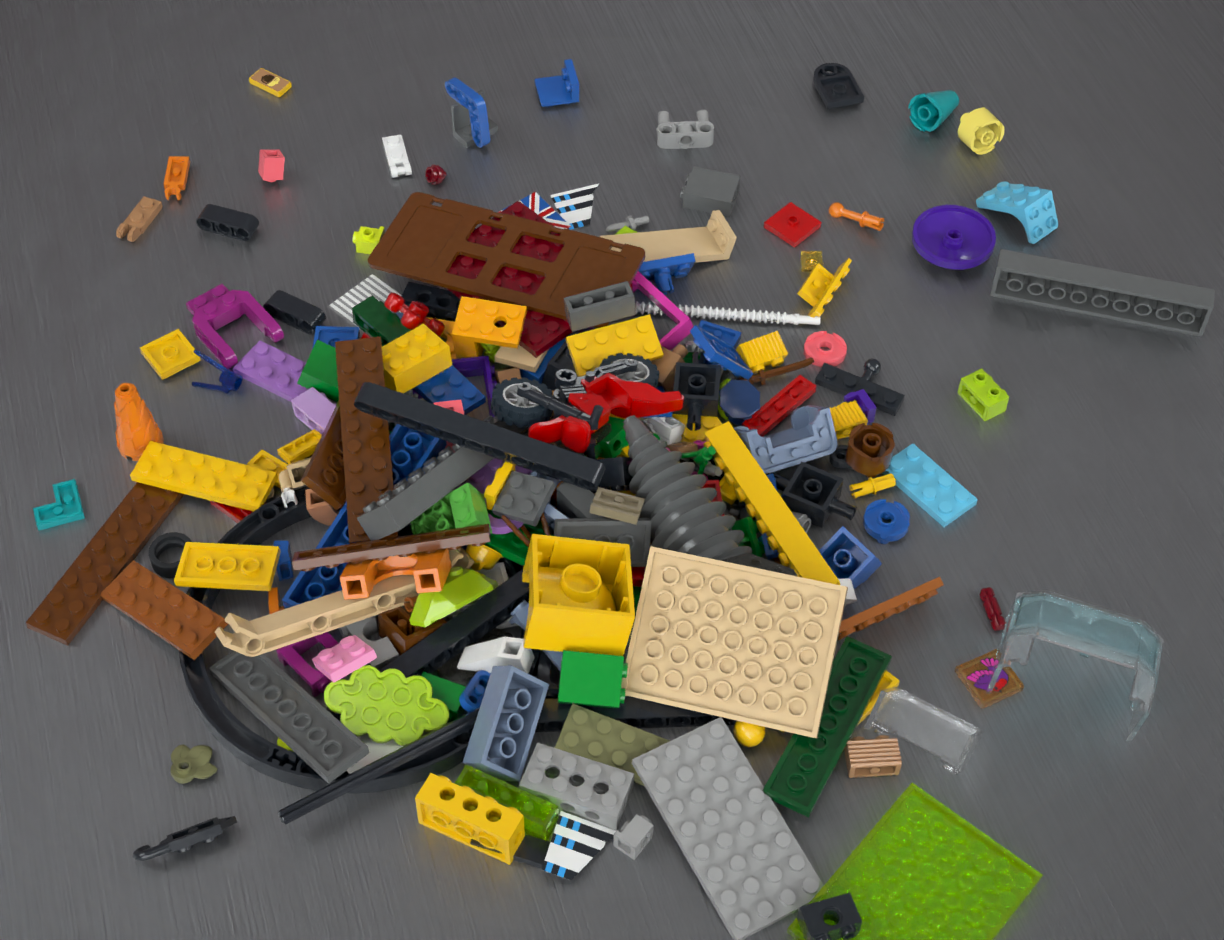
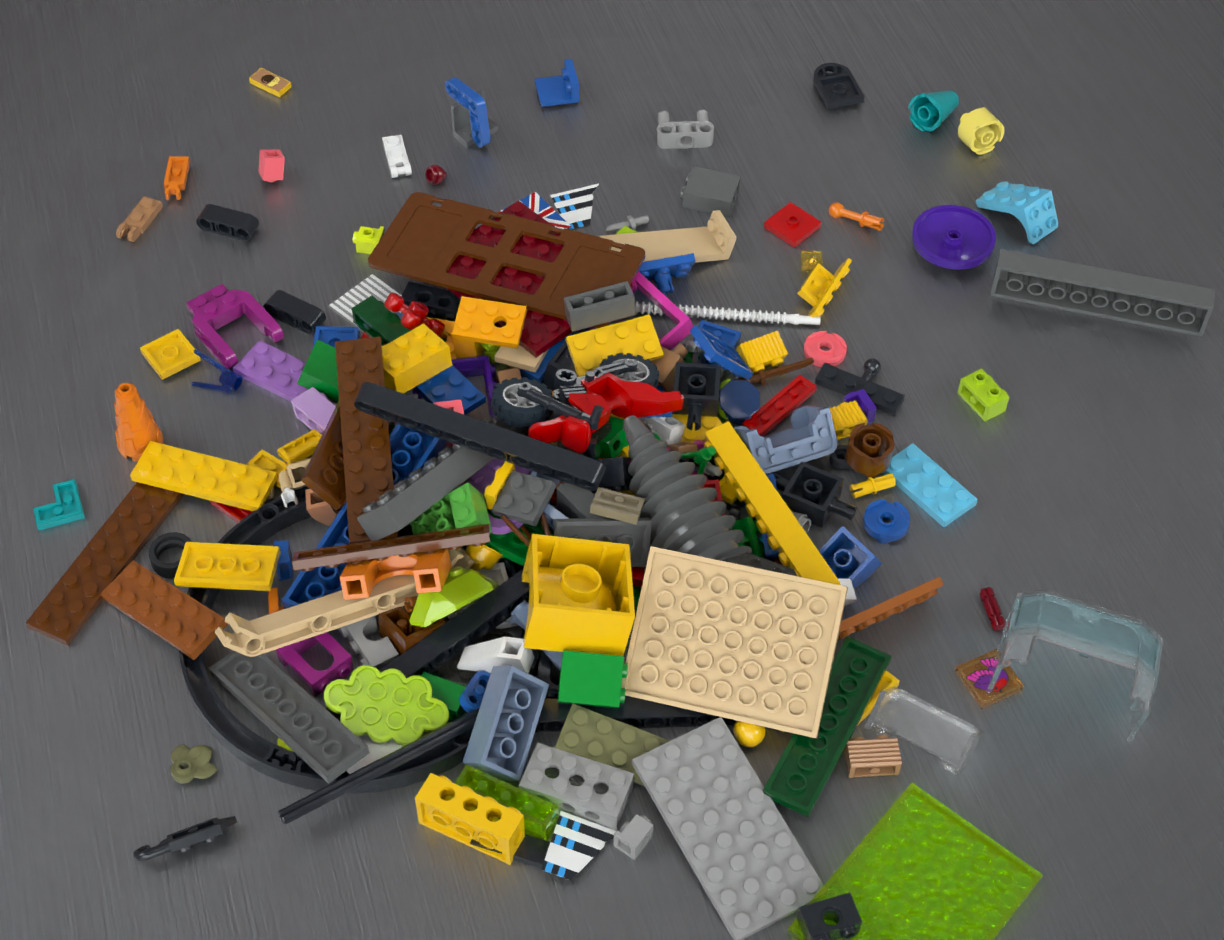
bright pink plate [312,635,377,683] -> none

